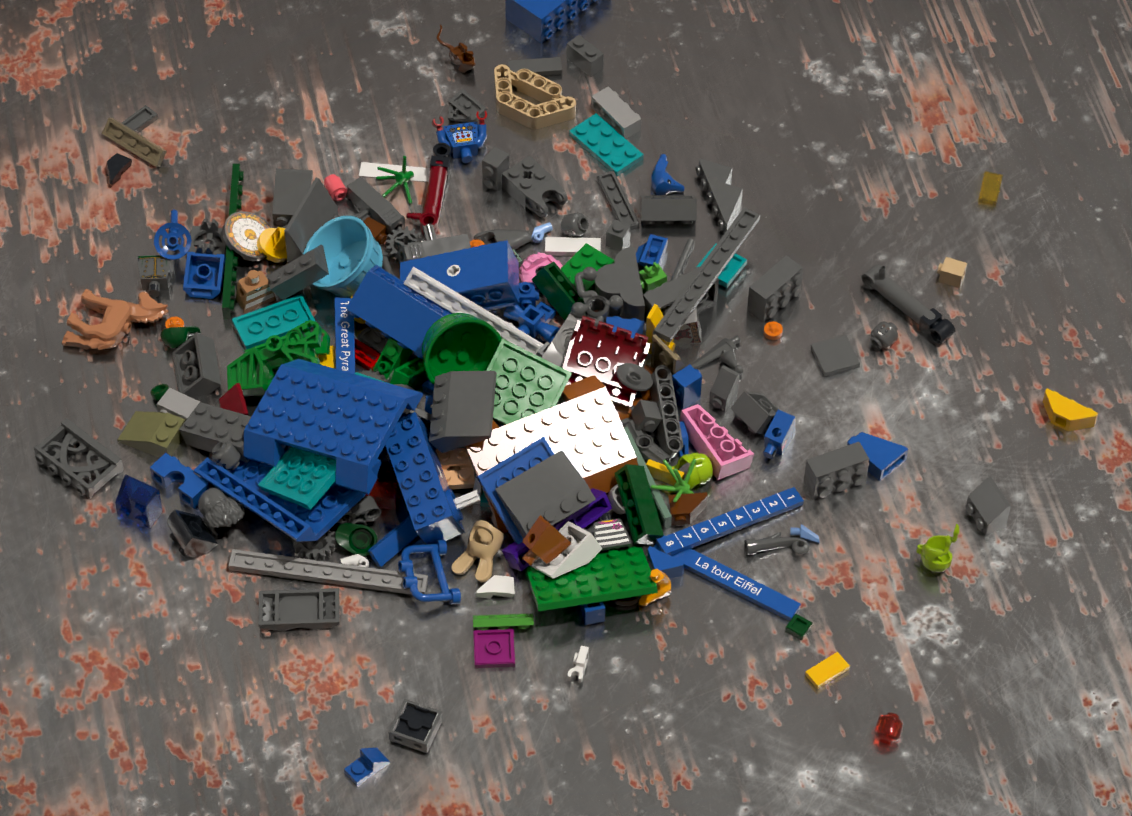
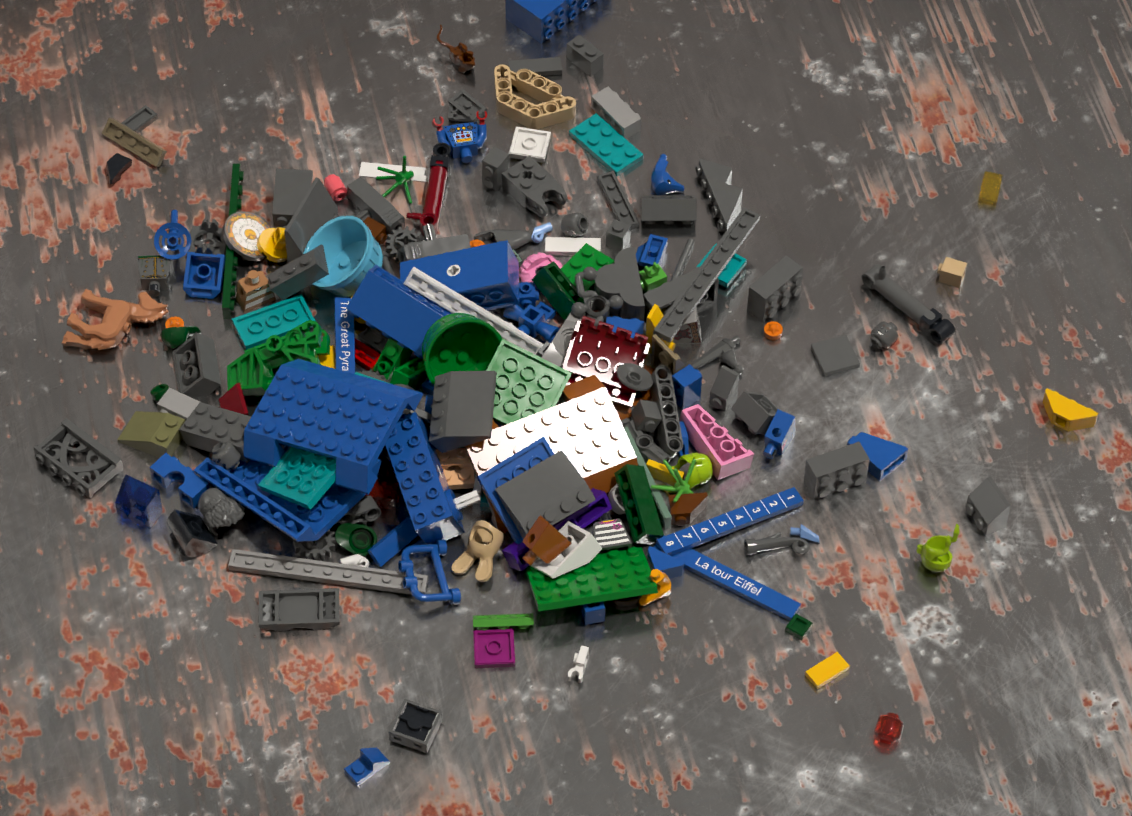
white slope [474,575,515,599] -> none
none -> white plate [509,127,551,163]

